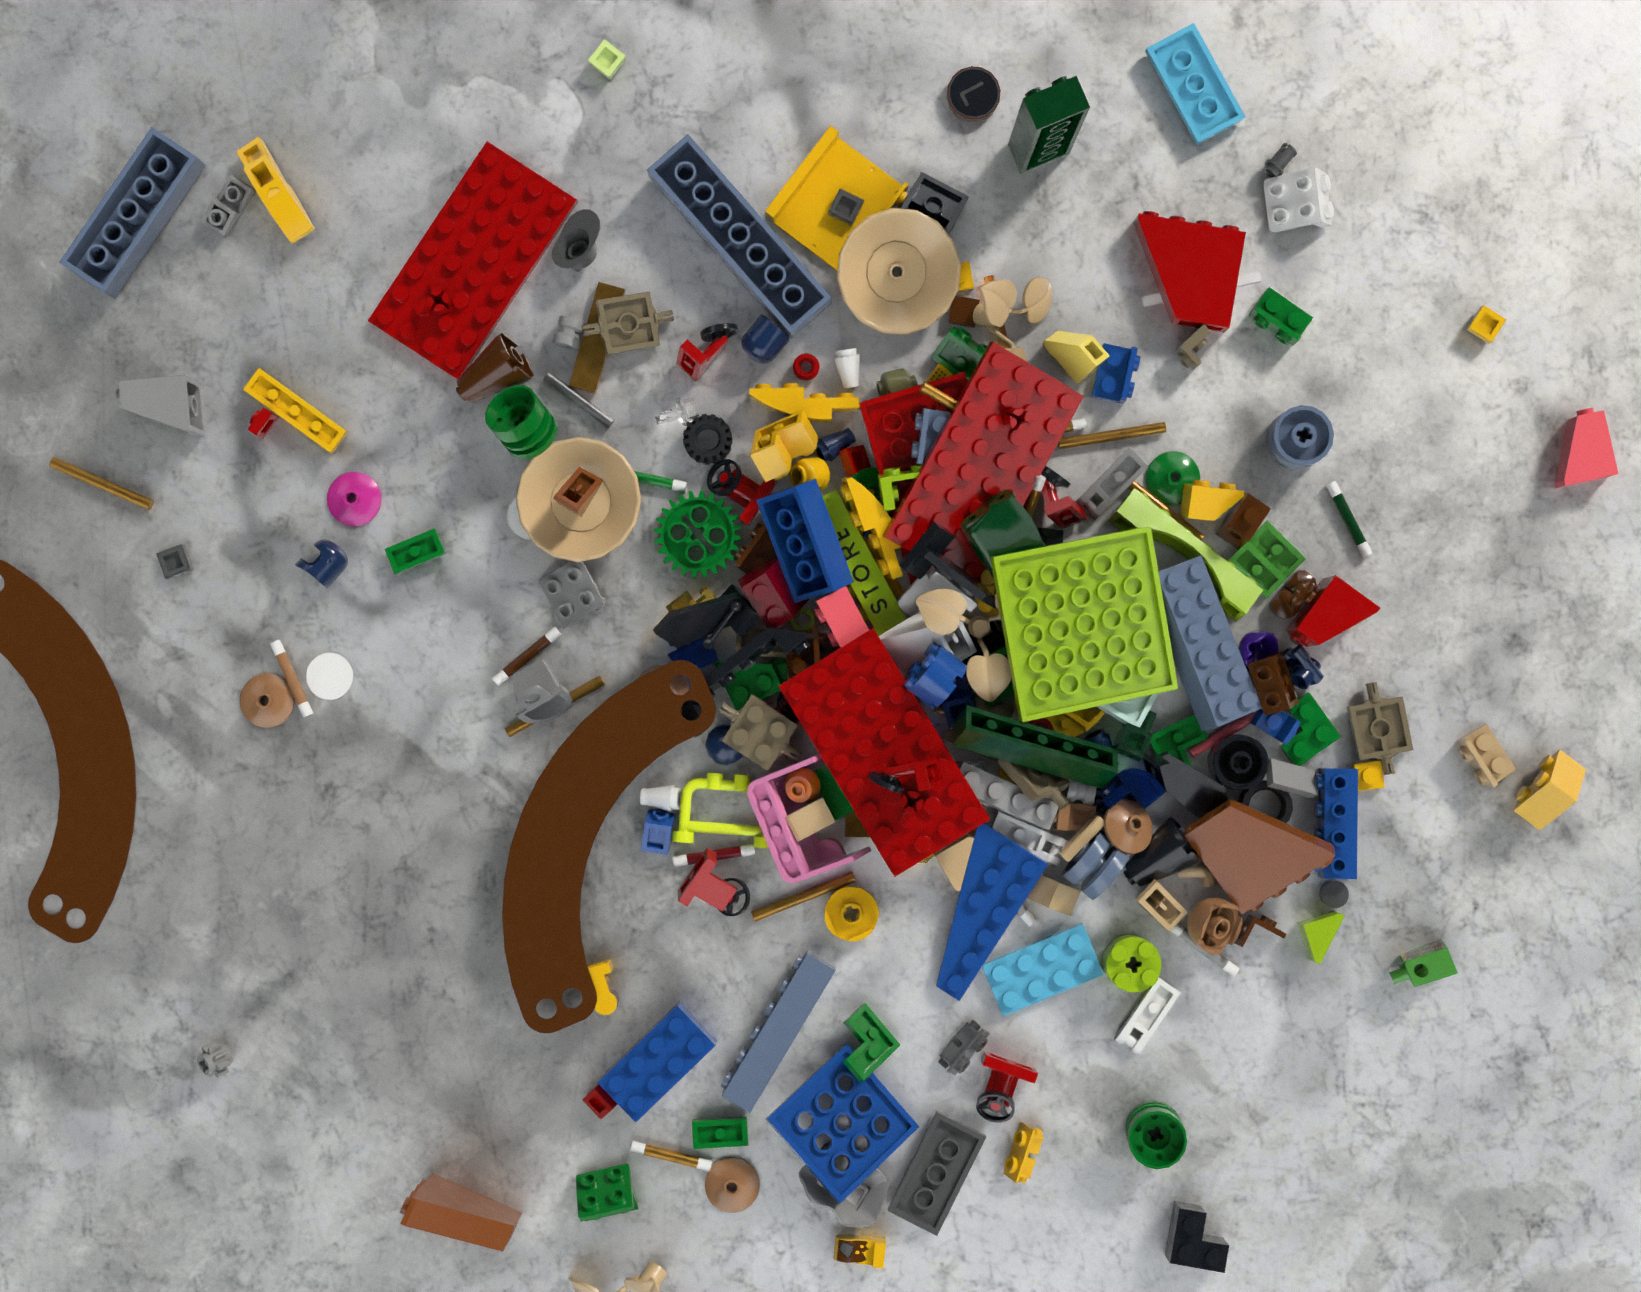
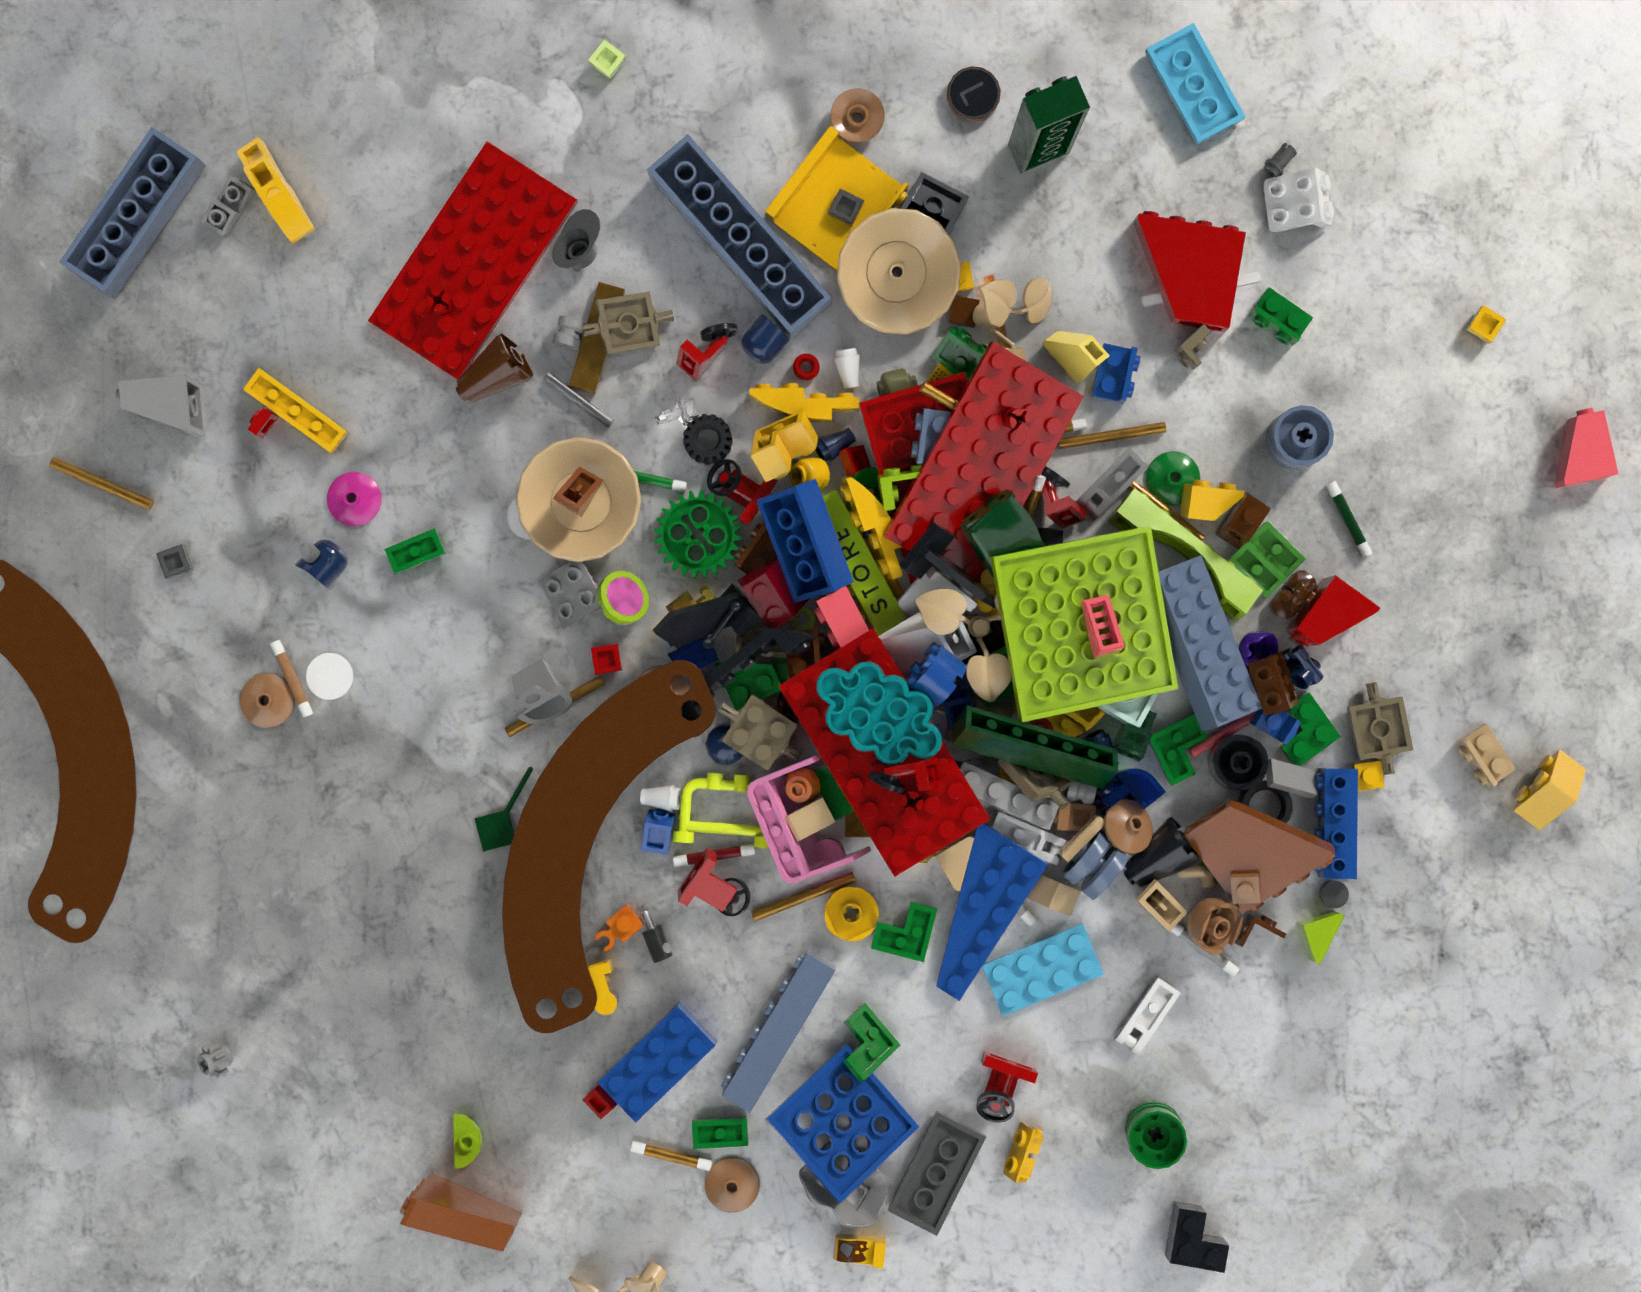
green wheel [485,385,558,459] -> none
reddish brown bar [492,626,562,686] -> none
green bracket [576,1163,639,1222] -> none
dark grey hinge [938,1020,990,1075] -> none
lime brick [1102,934,1161,993] -> none
black piece [1140,748,1228,818] -> none
bright green torso [1388,939,1458,987] -> none
none -> lime plate [453,1113,483,1169]
none -> dark green piece [474,767,533,852]
none -> red plate [591,643,623,675]
none -> orange plate [594,903,644,952]
none -> tile [597,571,649,625]
none -> pearl dark grey piece [640,910,673,963]
none -> teal plate [816,662,942,765]
none -> medium nougat dish [831,88,885,143]
none -> green plate [871,902,937,962]
none -> coral slope [1081,595,1125,658]
none -> medium nougat plate [1231,873,1261,904]

